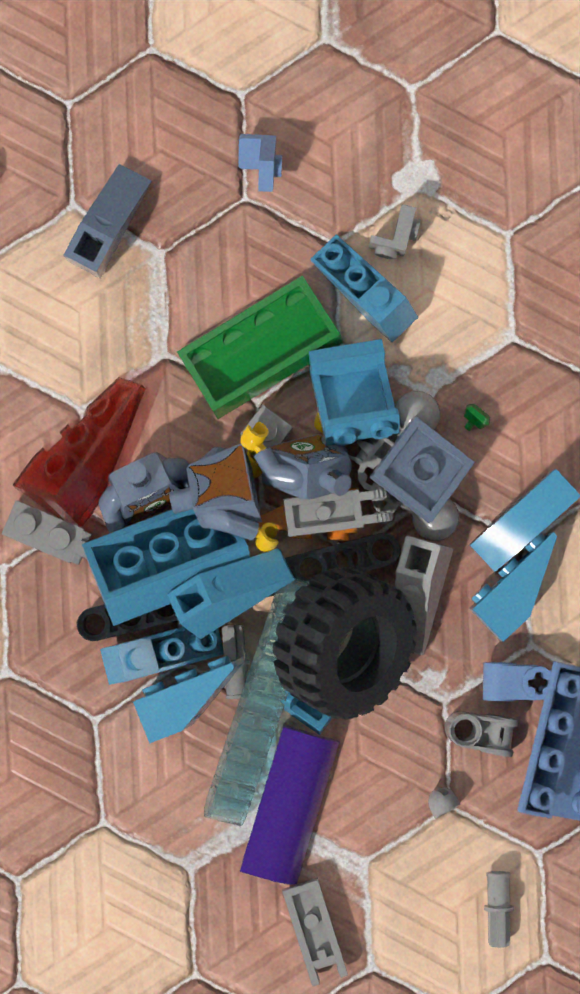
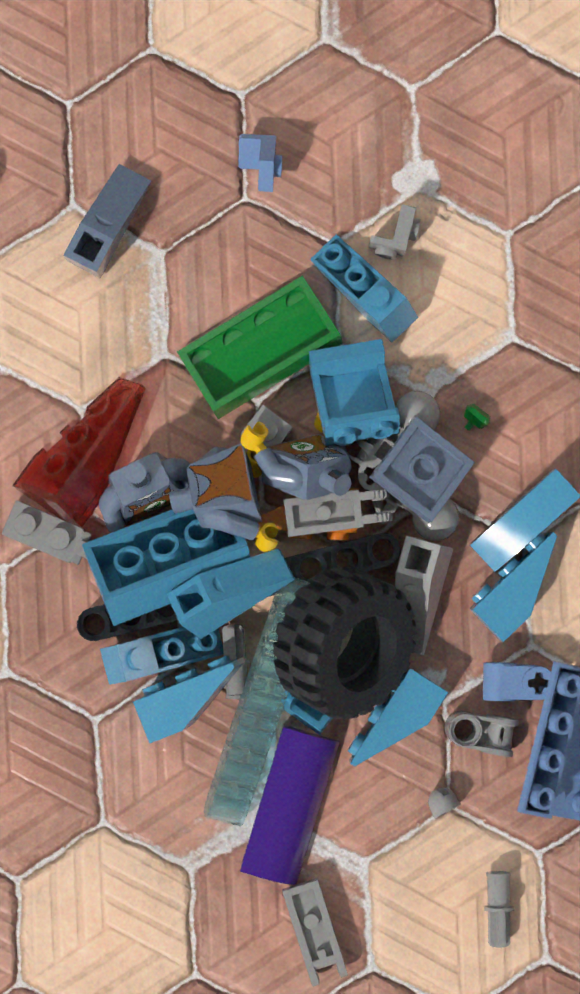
none -> dark azure slope [347,667,448,766]

